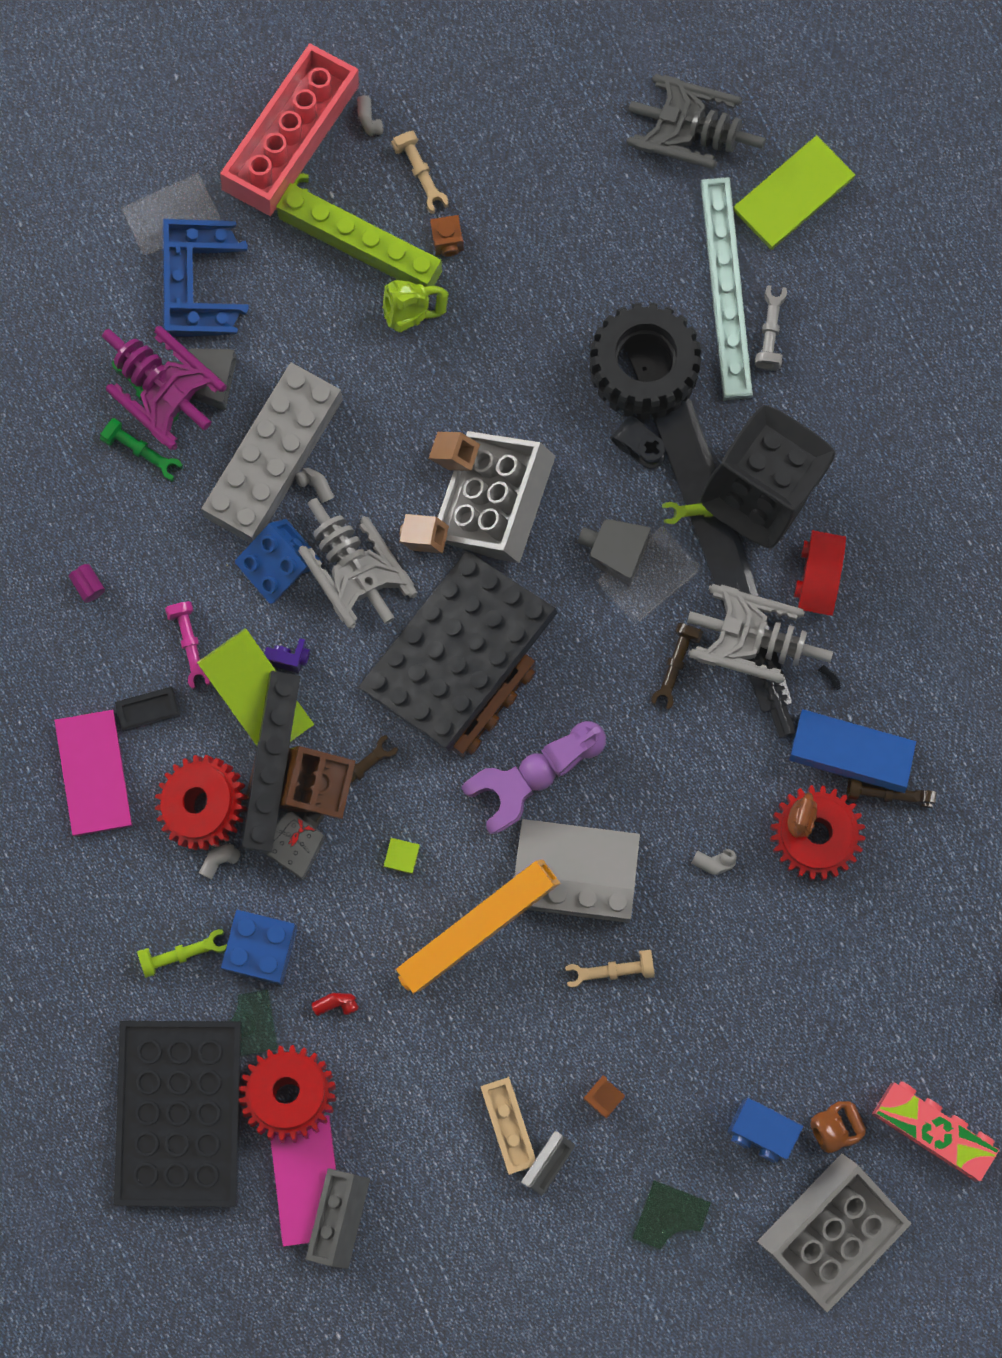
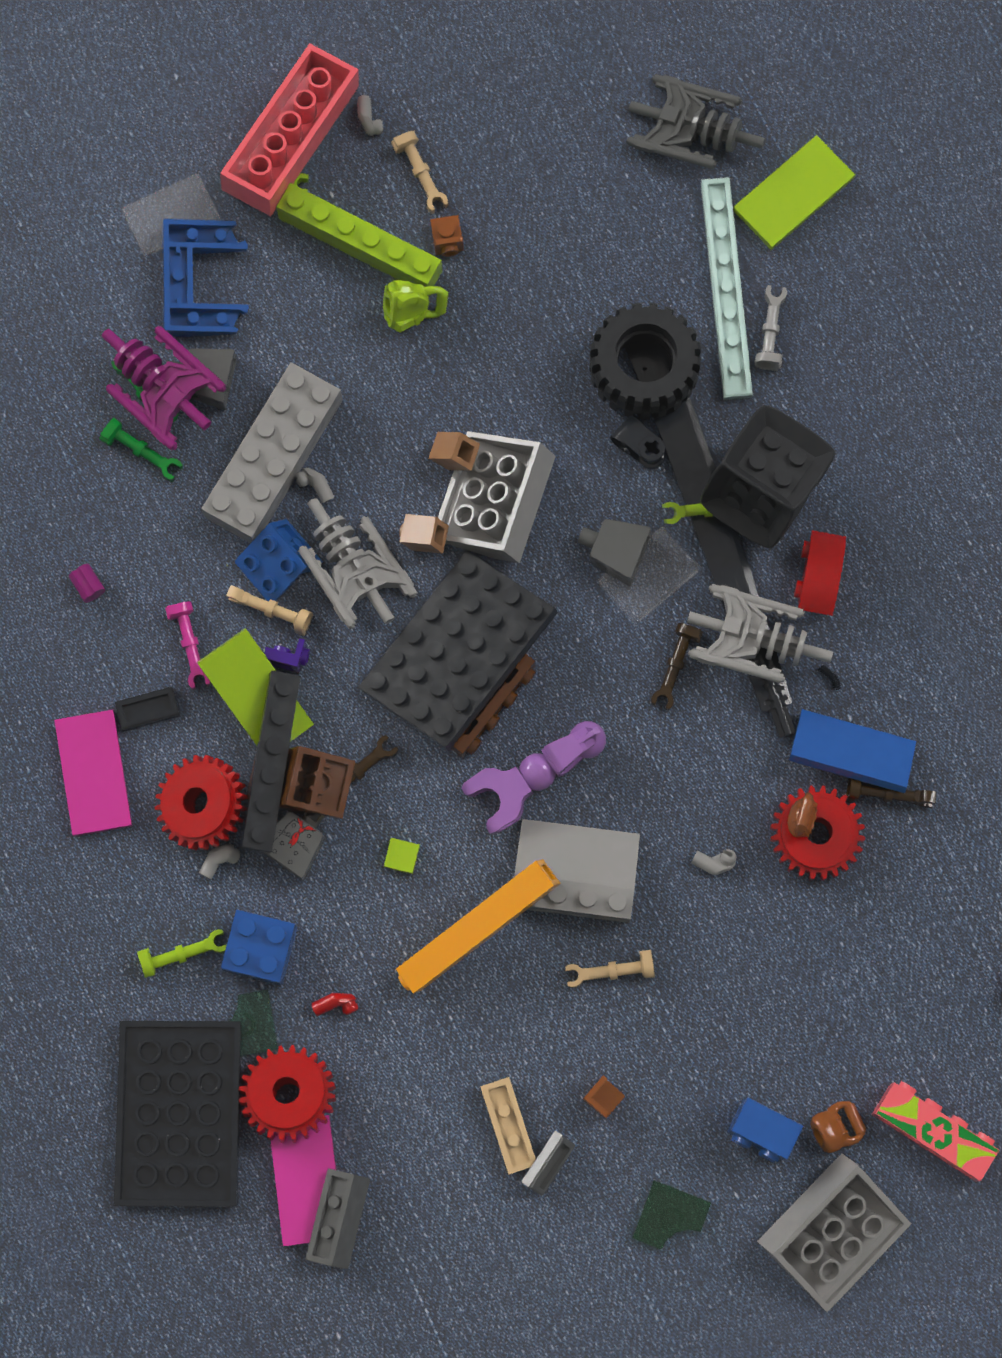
none -> tan piece [226,585,313,636]

